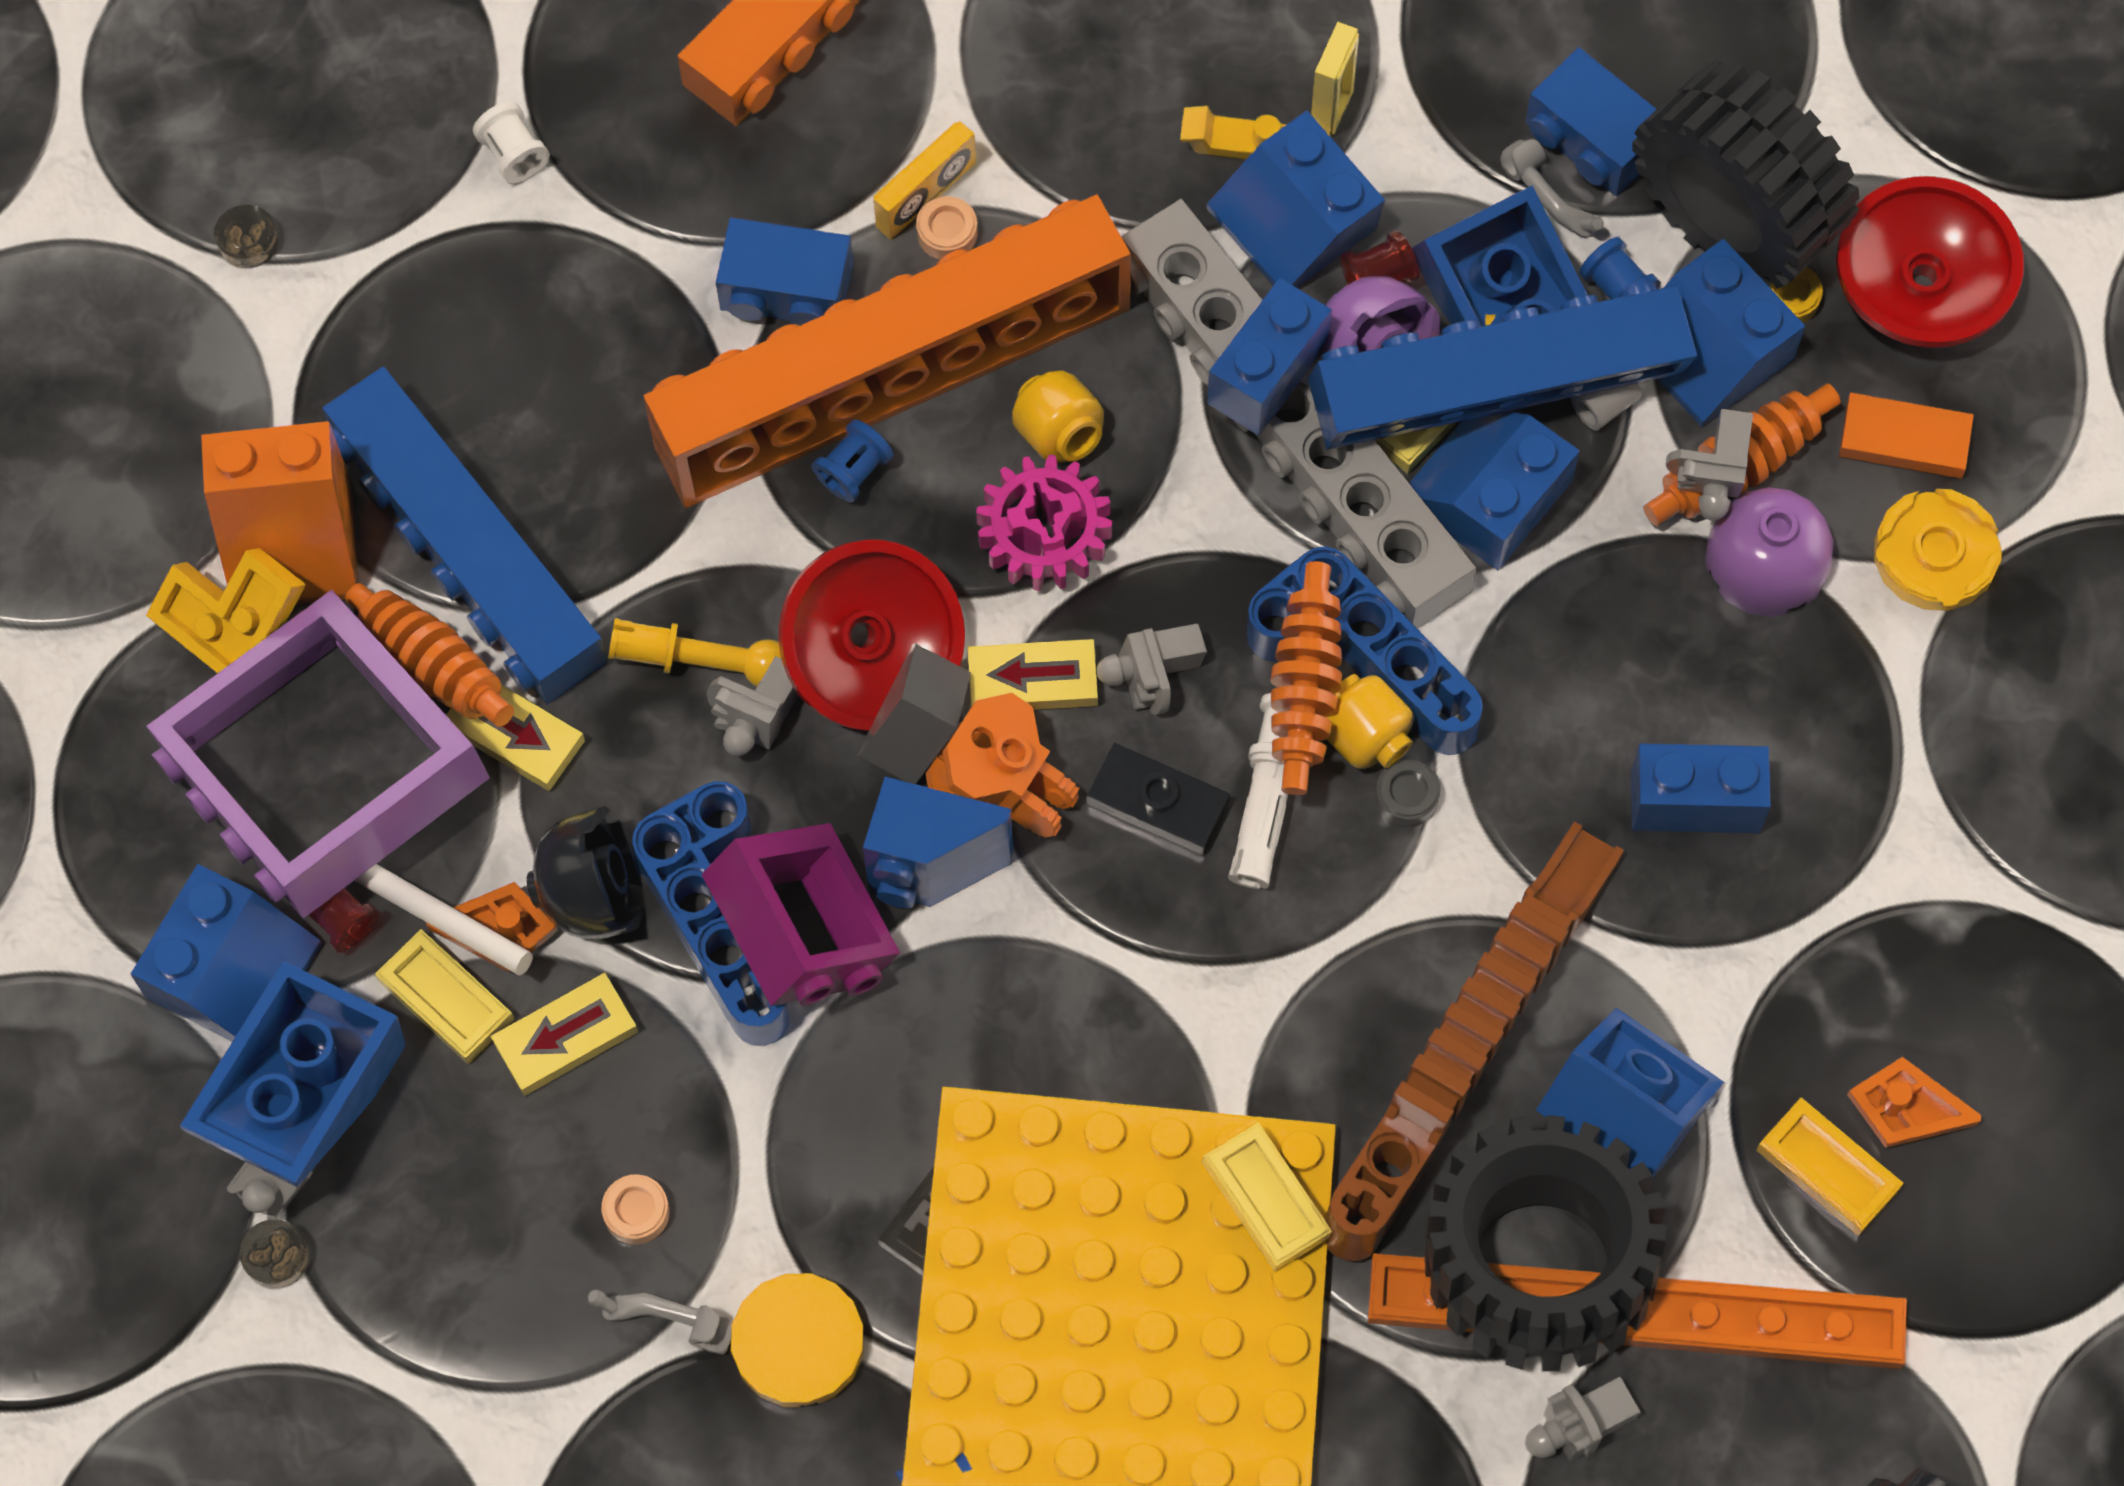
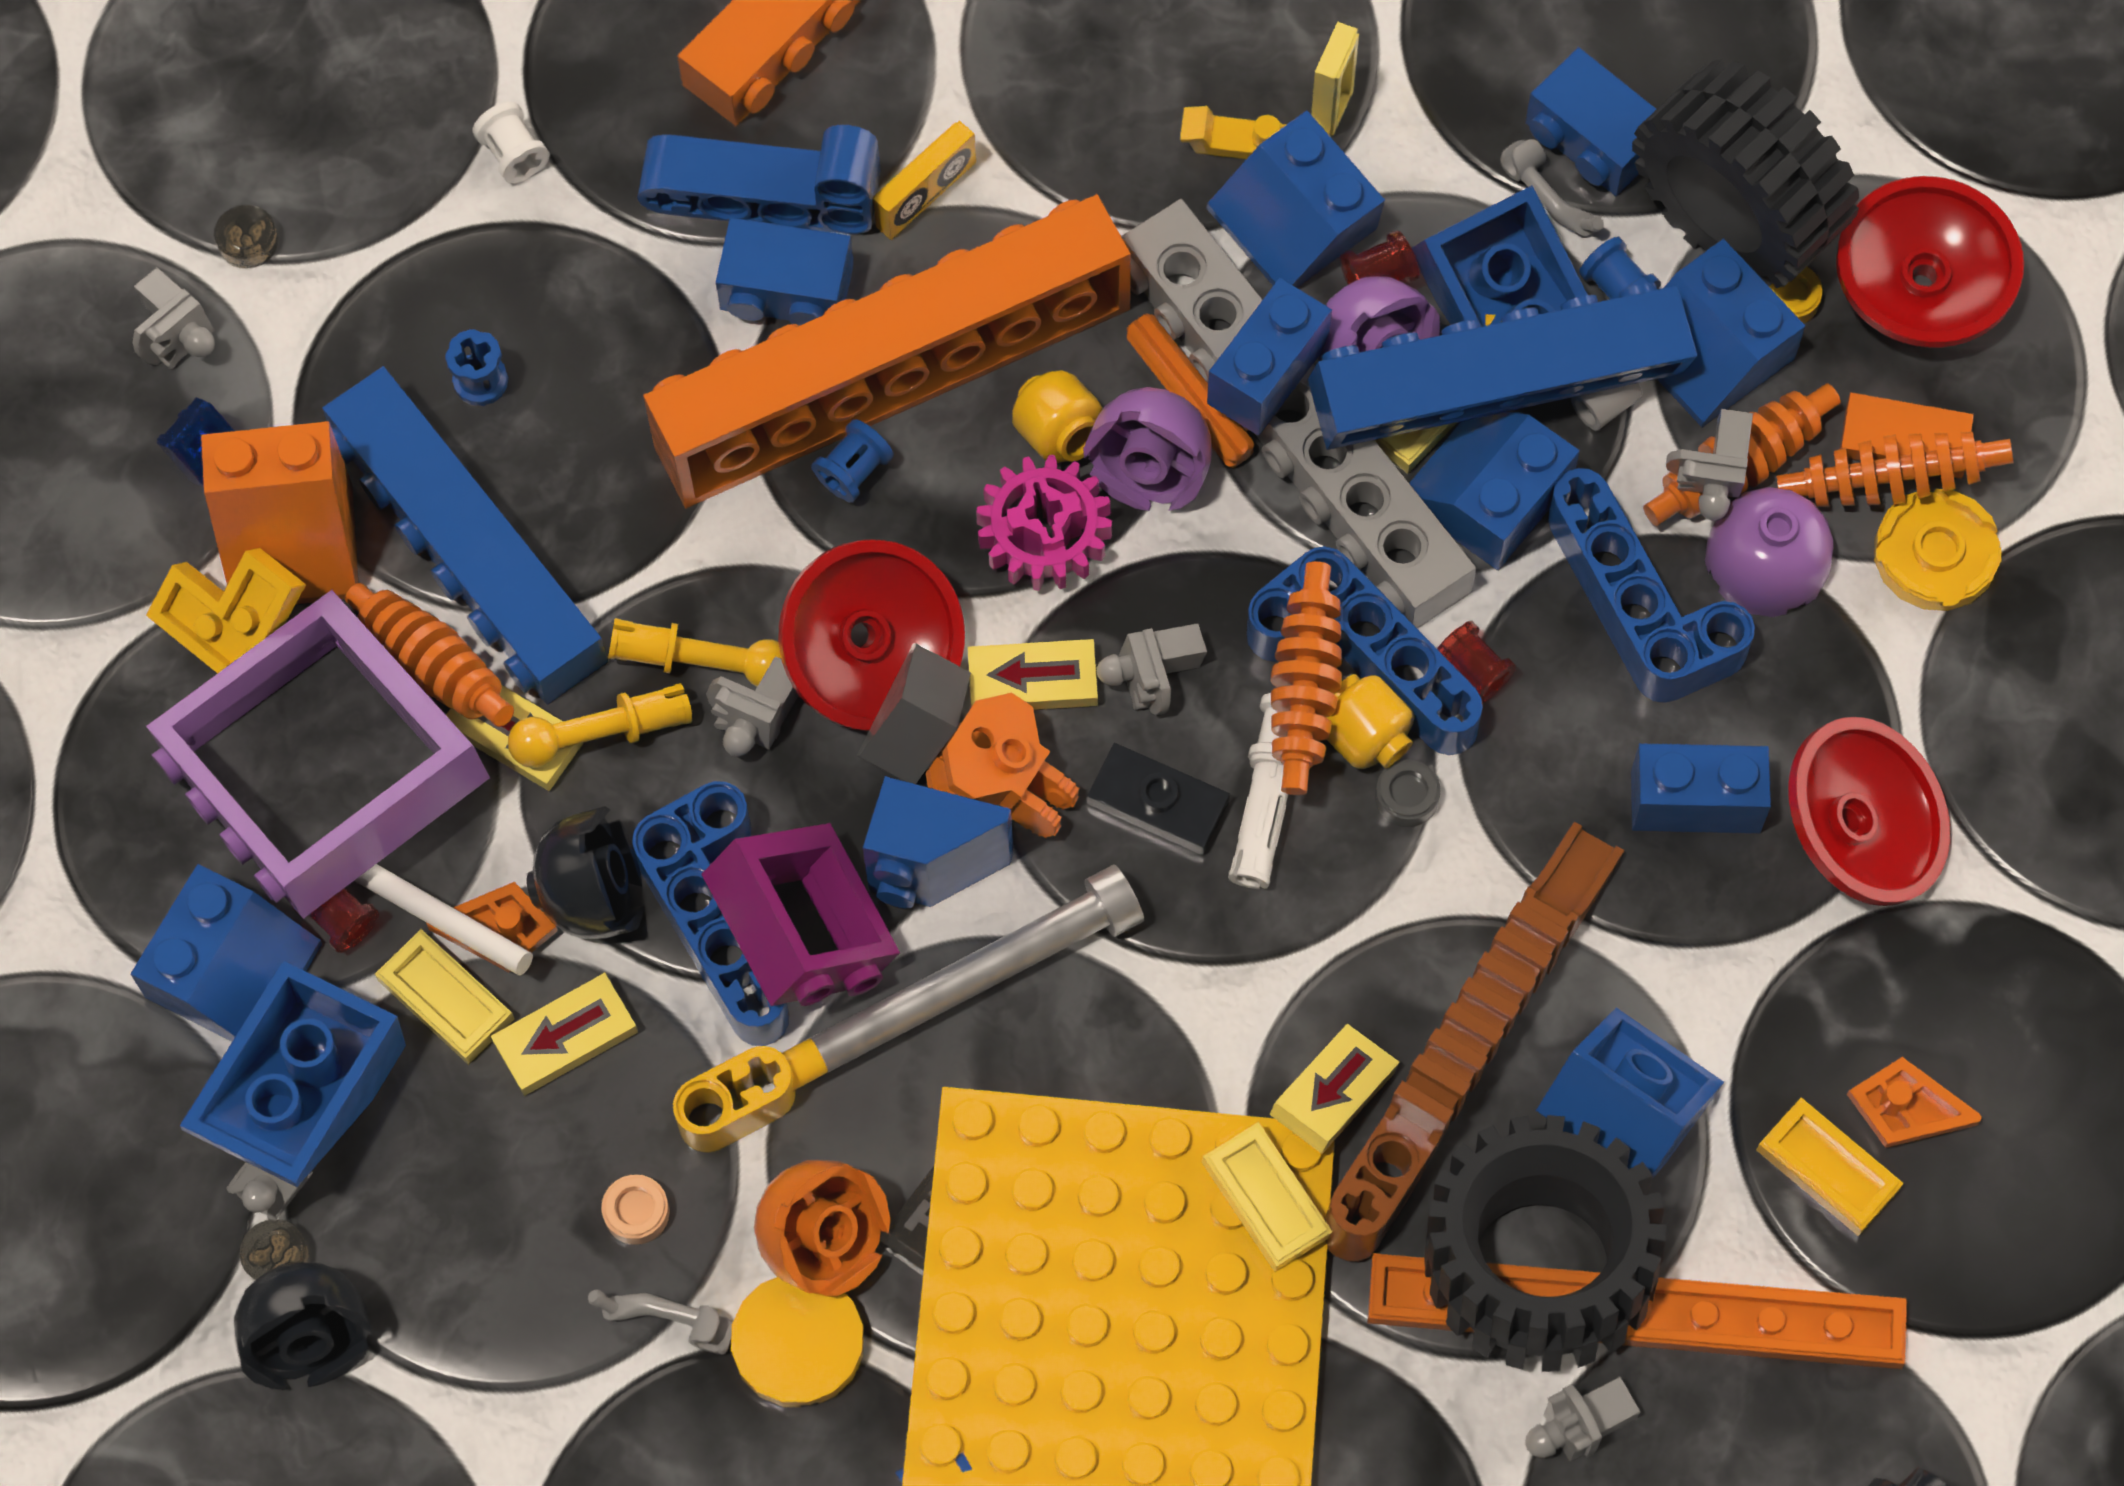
light nougat tile [916,196,978,260] -> none
none -> light grey piece [132,267,215,369]
none -> clear blue tile [157,397,235,488]
none -> black cylinder [234,1262,372,1390]
none -> blue bush [445,329,508,406]
none -> yellow pin [508,683,692,768]
none -> blue beam [637,125,881,234]
none -> flat silver piece [673,865,1144,1152]
none -> orange cylinder [754,1160,891,1296]
none -> medium lavender cylinder [1083,387,1212,511]
none -> orange axle [1127,313,1254,467]
none -> light yellow tile [1269,1024,1399,1154]
none -> clear red bush [1437,621,1517,703]
none -> blue beam [1548,468,1755,703]
none -> orange piece [1777,432,2014,507]
none -> red dish [1788,717,1950,906]

